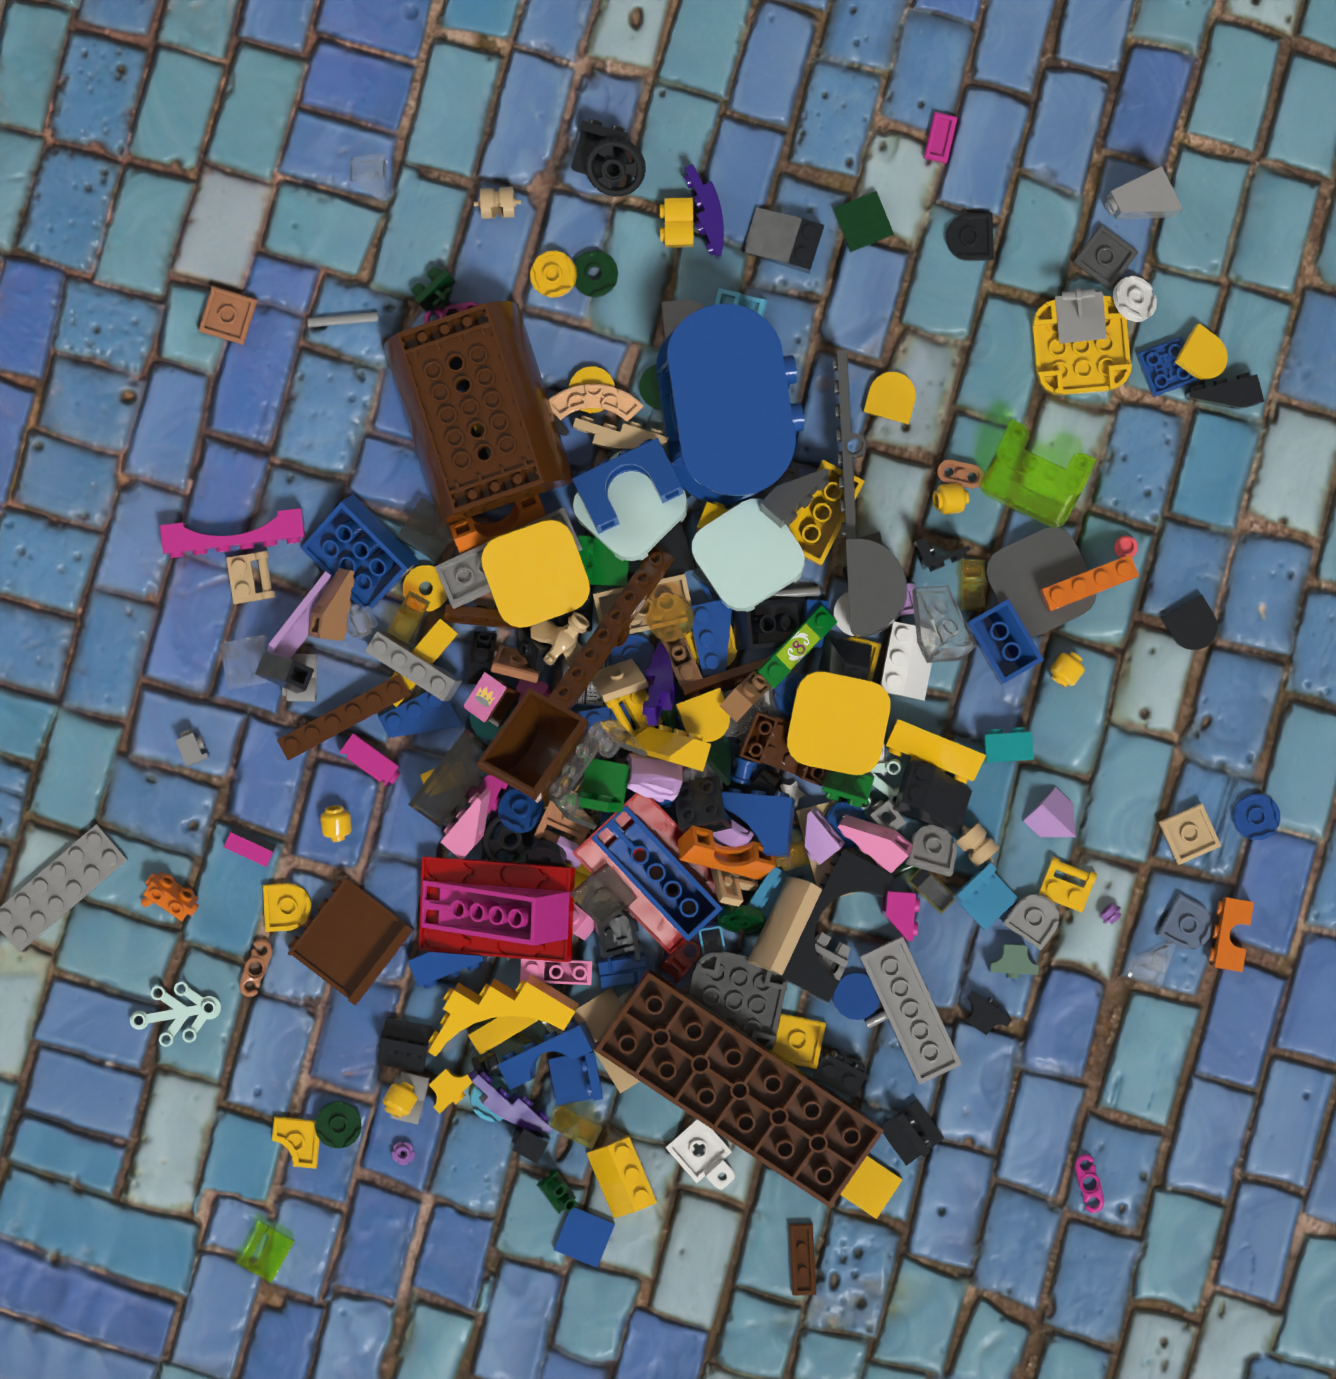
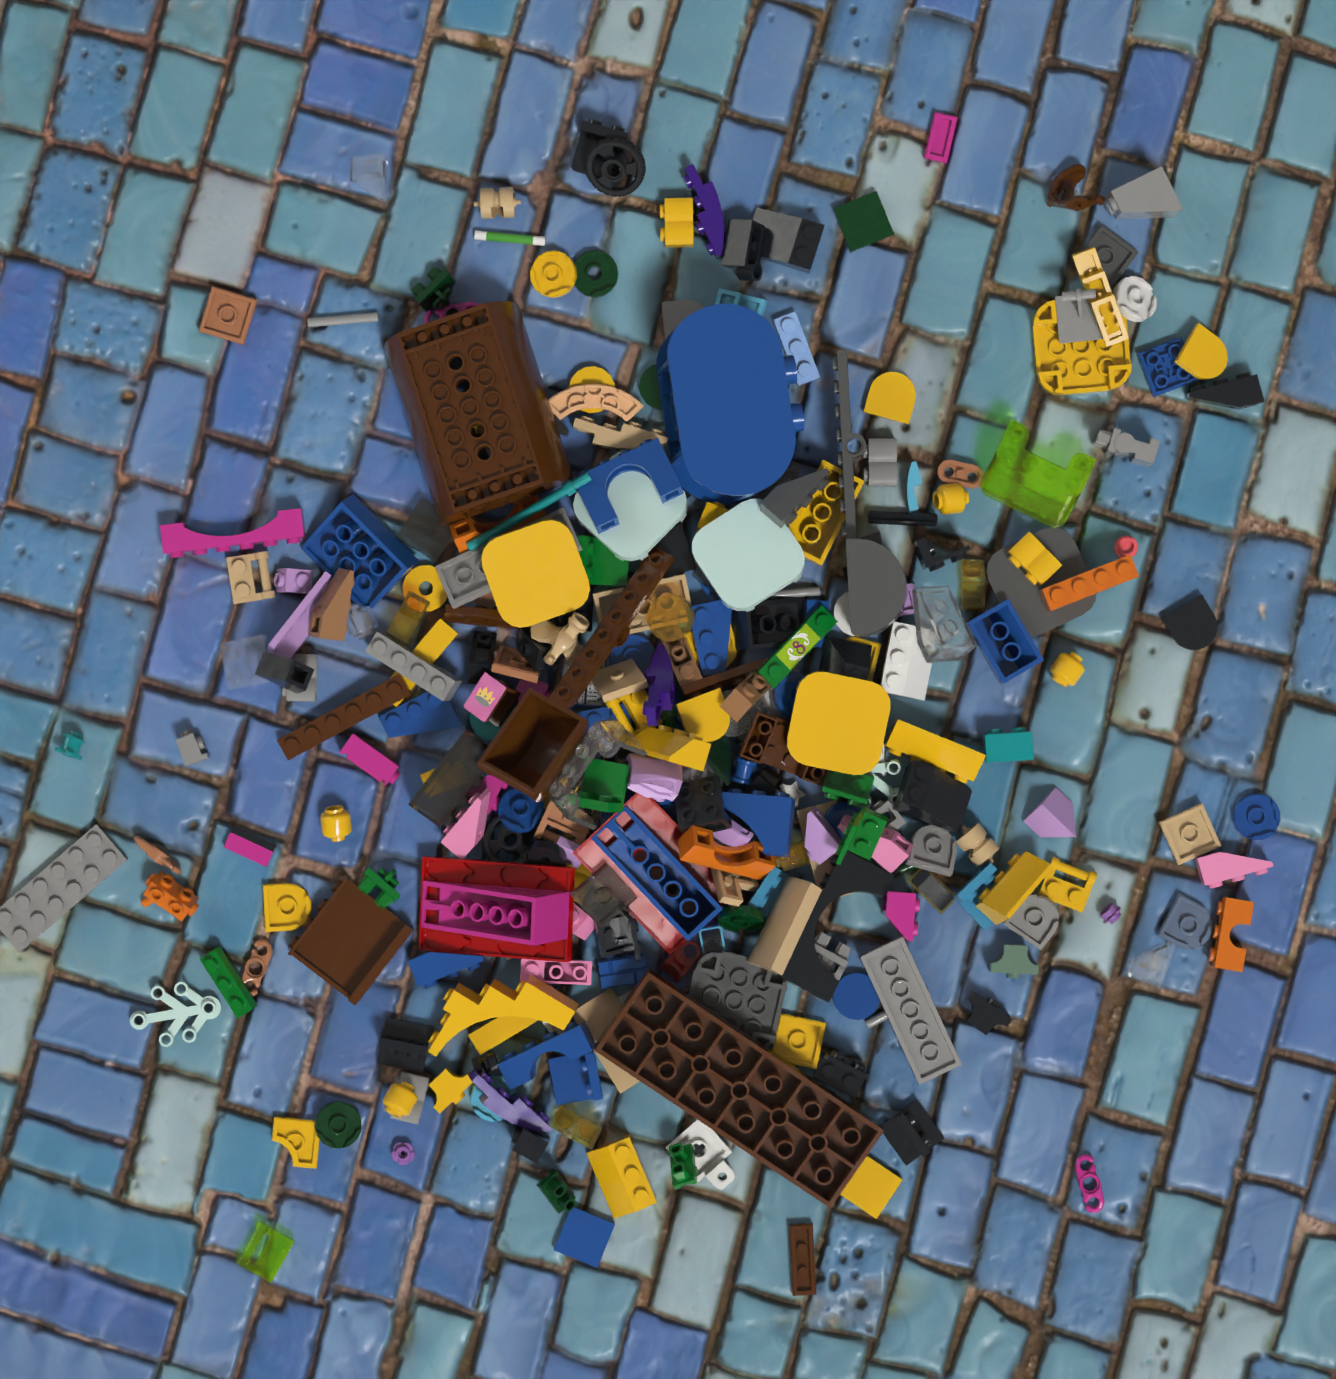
black tile [946,213,994,261] -> none
none -> teal brick [54,731,85,760]
none -> nougat piece [133,835,182,874]
none -> green plate [200,946,258,1019]
none -> lavender bracket [274,568,313,594]
none -> green hips [357,867,401,910]
none -> teal bar [466,472,592,551]
none -> bright green bar [474,230,545,246]
none -> green hips [669,1143,698,1190]
none -> black hinge [721,219,765,281]
none -> light blue plate [773,312,820,386]
none -> green bracket [835,806,889,865]
none -> light grey brick [863,438,897,487]
none -> black axle [868,511,938,527]
none -> medium azure slope [905,461,922,512]
none -> yellow slope [976,851,1053,925]
none -> yellow brick [1007,532,1062,586]
none -> reddish brown helmet [1047,164,1105,211]
none -> yellow slope [1072,246,1129,347]
none -> light grey hips [1094,428,1160,468]
none -> bright pink slope [1194,851,1273,889]

